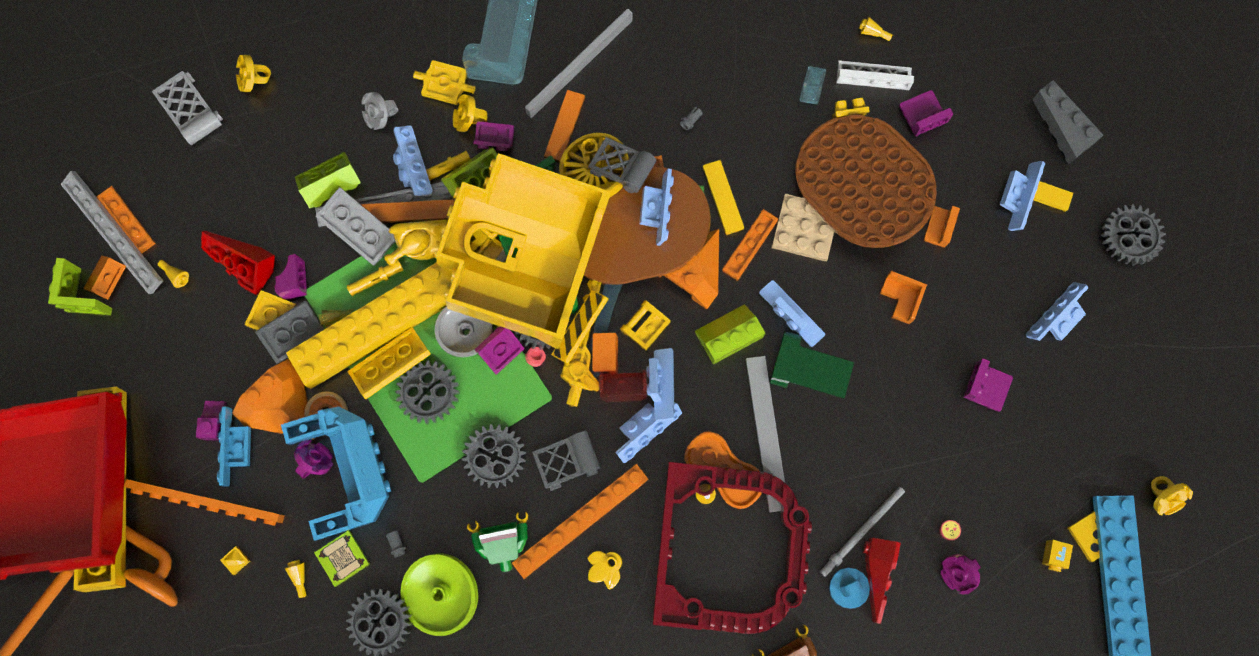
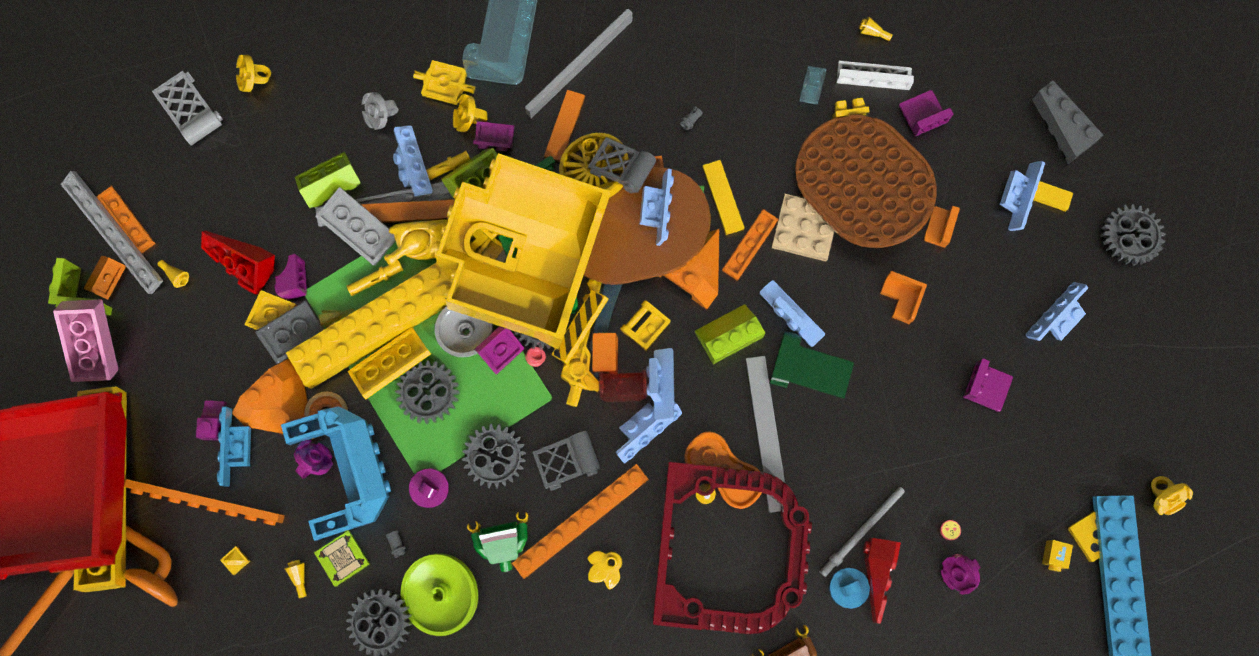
none -> bright pink brick [53,299,118,382]
none -> magenta tile [409,468,448,508]

